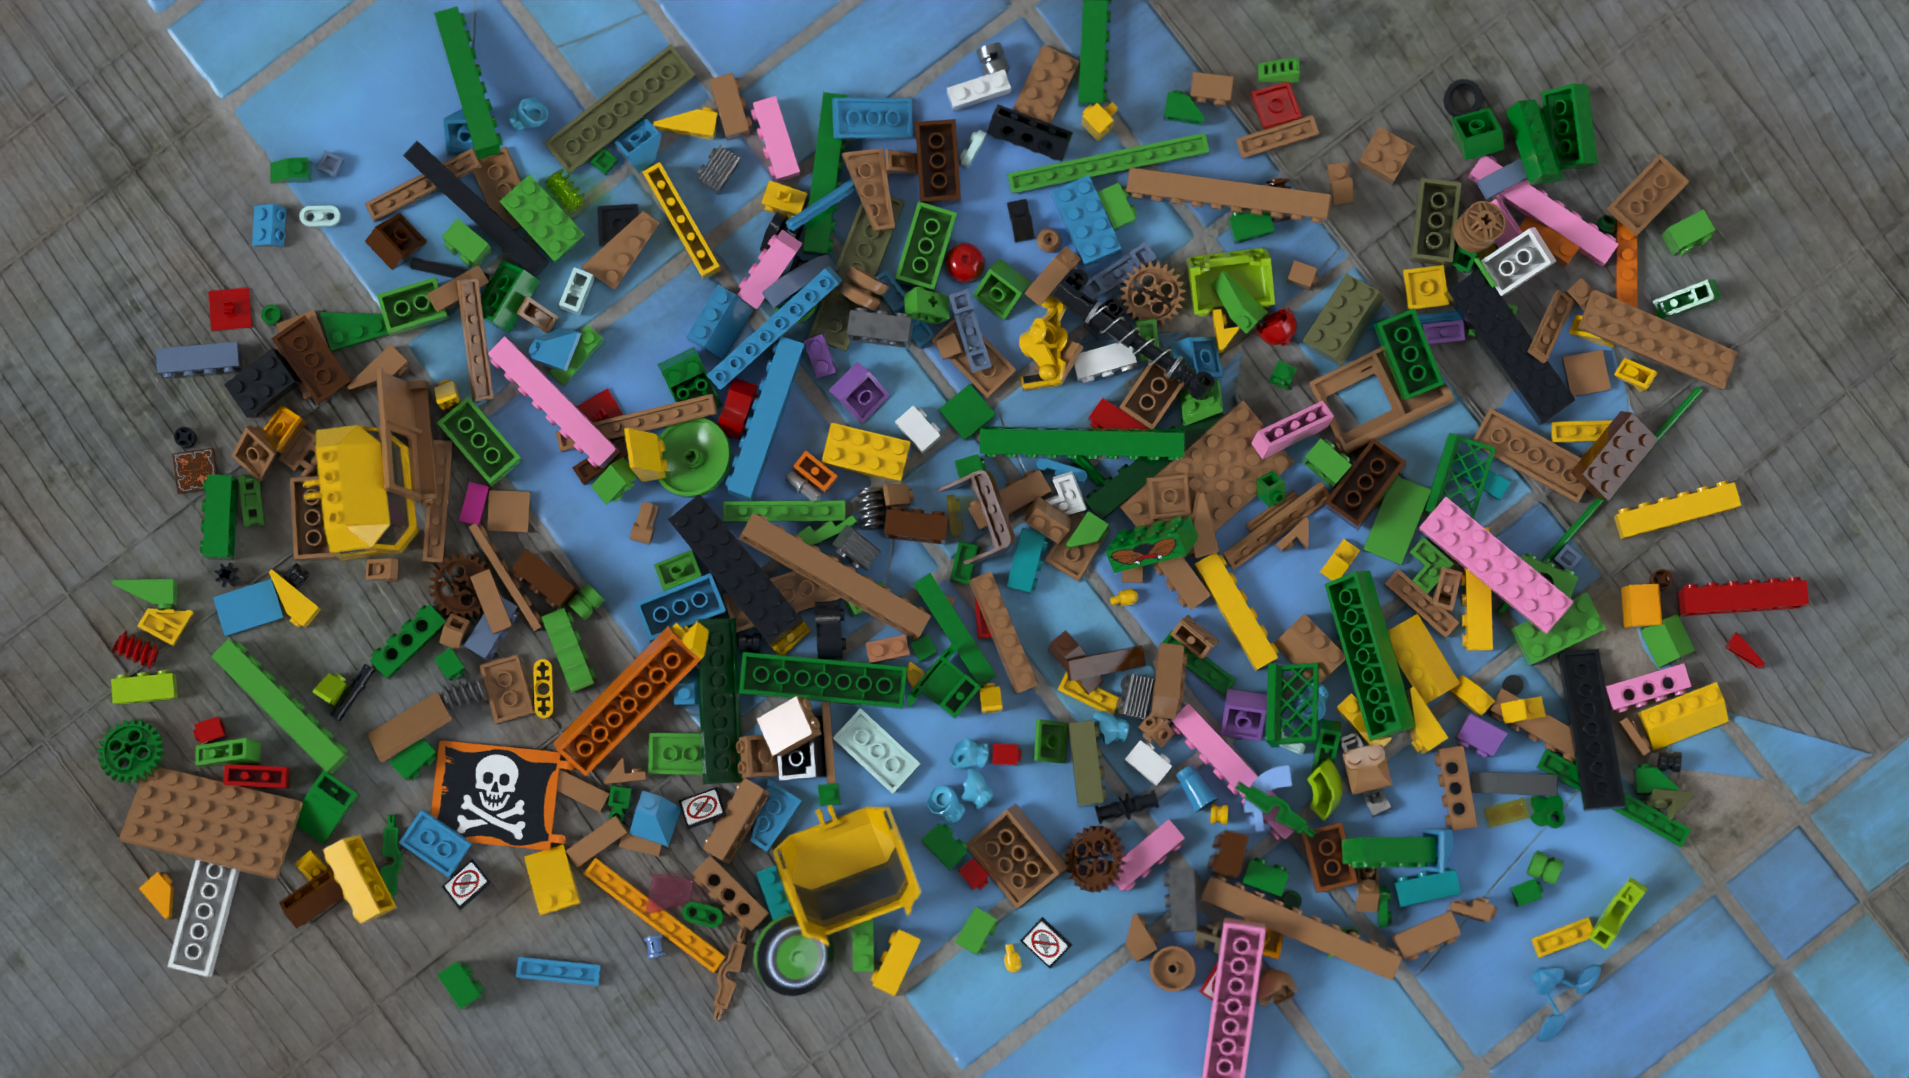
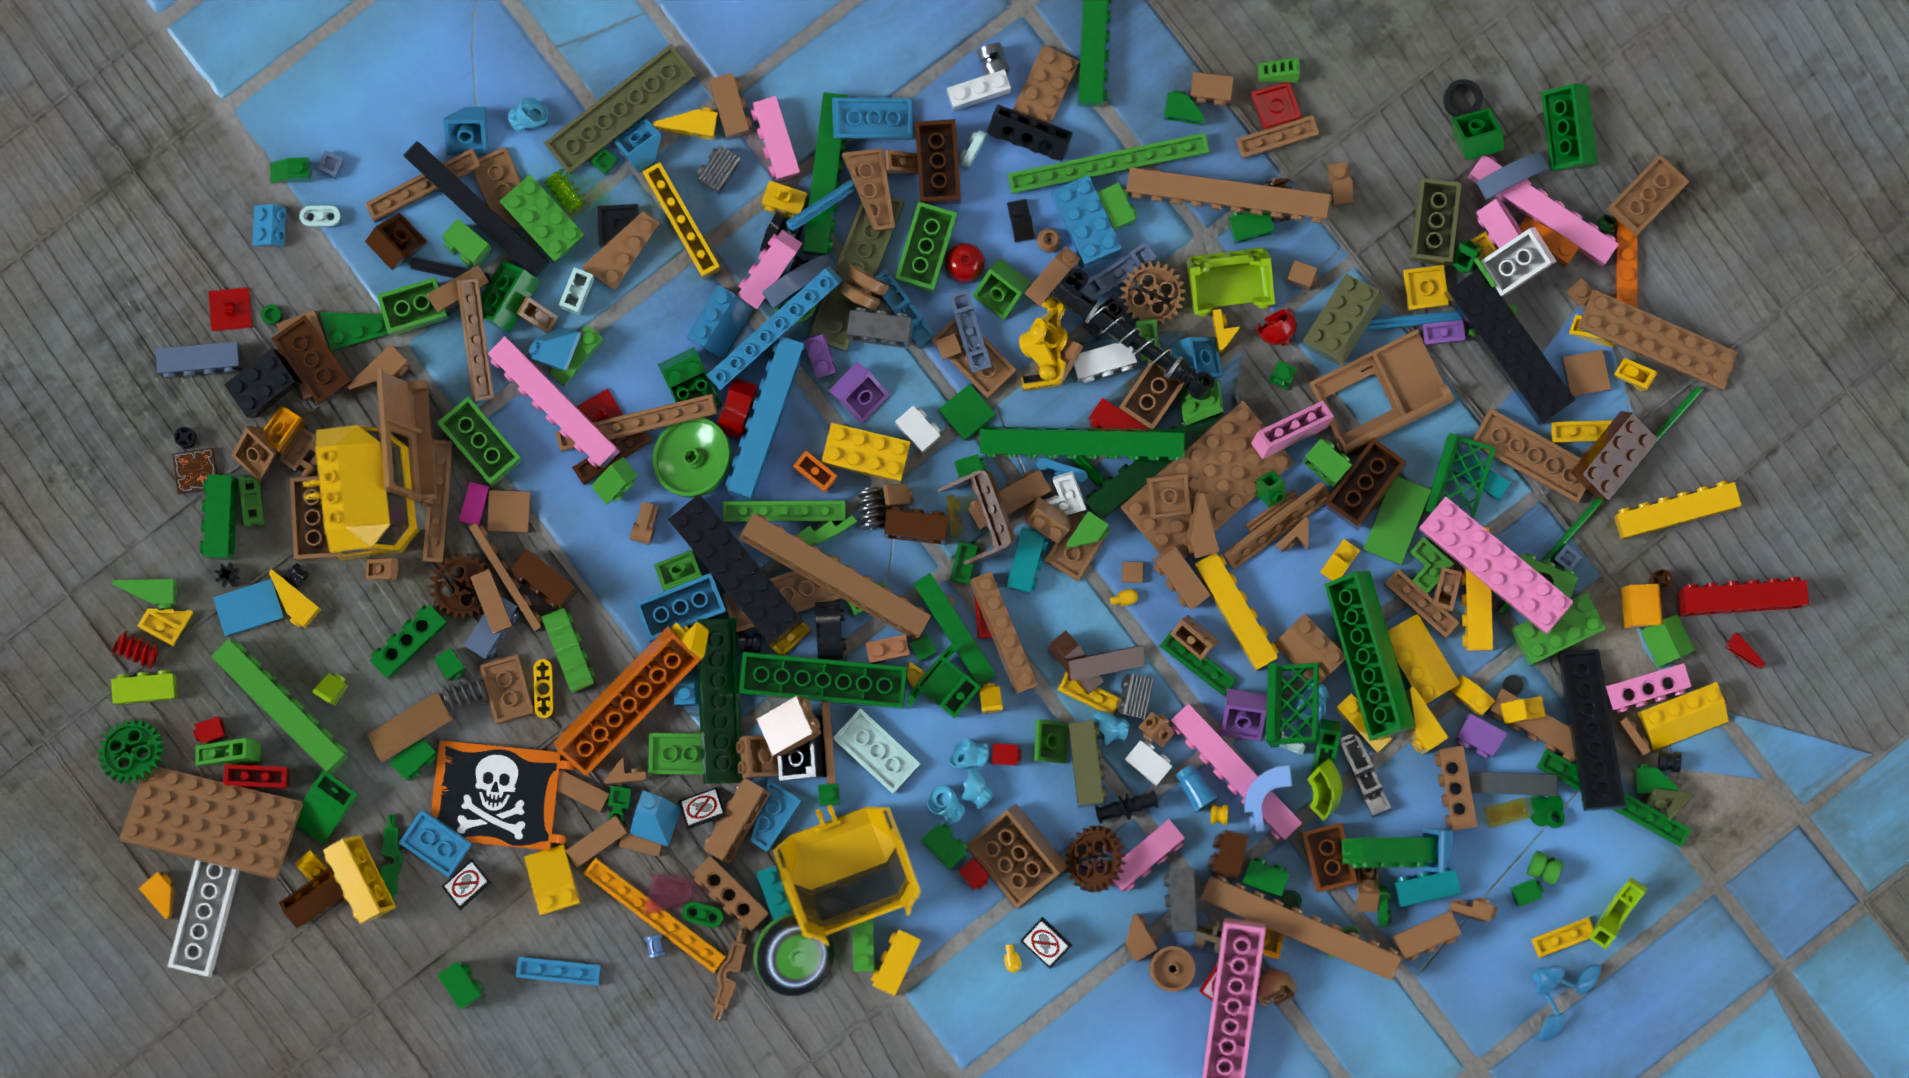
black pin [330,663,376,721] -> none
green brick [434,6,503,160] -> none
yellow slope [434,379,462,413] -> none
medium nougat brick [439,613,470,650] -> none
bright green wheel [567,583,605,621] -> none
yellow slope [624,428,668,482] -> none
light grey axle [785,470,821,502] -> none
flat silver brick [832,525,881,570] -> none
bright green brick [904,287,950,325] -> none
bright green brick [955,907,998,955] -> none
yellow brick [1081,102,1118,142] -> none
green brick [1105,516,1199,573] -> none
medium nougat brick [1151,643,1187,719] -> none
bright green slope [1212,270,1268,334] -> none
green piece [1235,781,1316,838] -> none
medium nougat slope [1342,745,1393,795] -> none
medium nougat brick [1357,126,1414,185] -> none
green brick [1372,308,1444,400] -> none
medium nougat wheel [1453,201,1506,253] -> none
green slope [1506,99,1565,185] -> none
medium nougat tile [1527,290,1574,363] -> none
green slope [1653,279,1722,319] -> none
bright green brick [1662,209,1716,256] -> none

